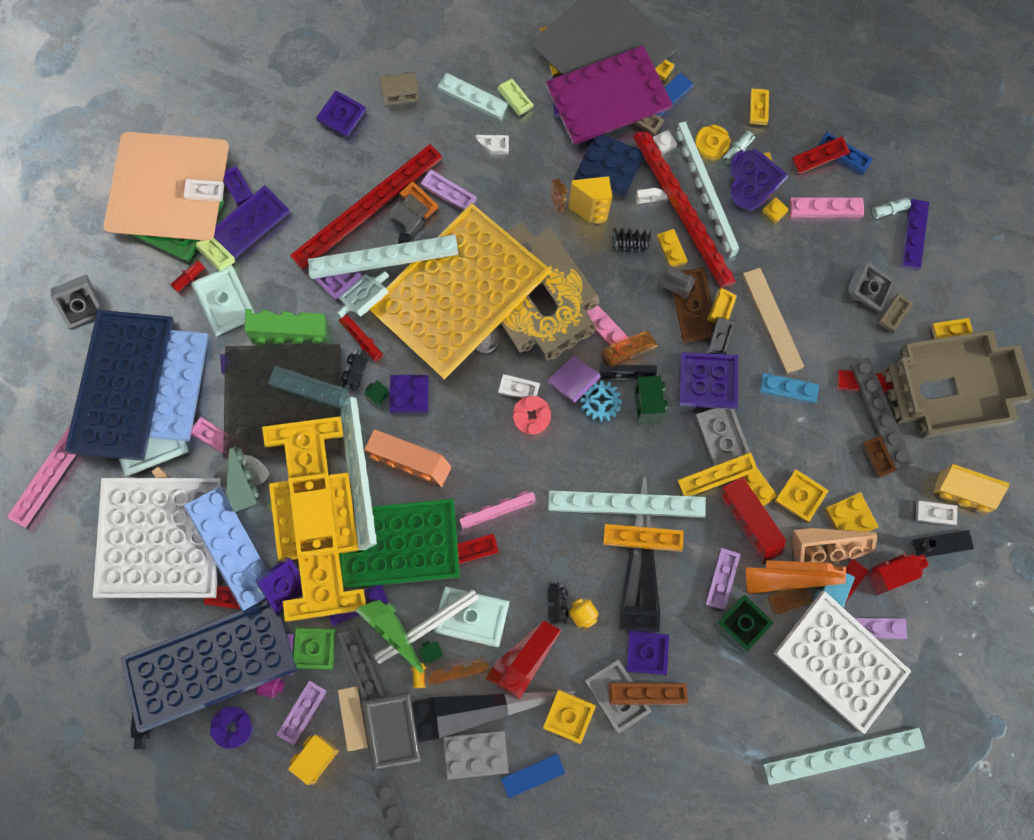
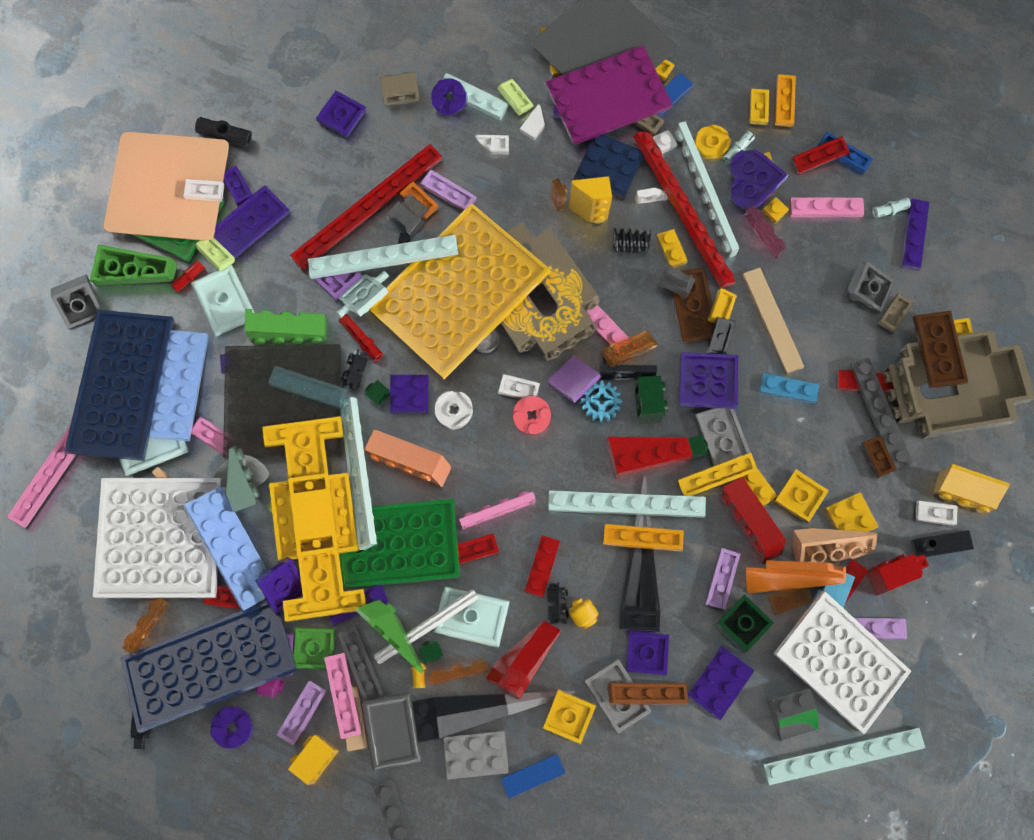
none -> bright green wedge [89,244,178,286]
none -> clear orange plate [122,598,171,653]
none -> black piece [195,117,252,147]
none -> bright pink plate [324,653,362,739]
none -> dark purple plate [431,78,468,116]
none -> white plate [435,391,473,430]
none -> white tile [520,104,545,141]
none -> red plate [525,535,560,598]
none -> red wedge [606,437,693,479]
none -> dark green plate [688,435,709,461]
none -> dark purple plate [688,646,755,720]
none -> clear pink plate [744,206,786,259]
none -> dark grey slope [767,688,819,741]
none -> light orange plate [775,74,796,127]
none -> reddish brown tile [912,311,969,389]

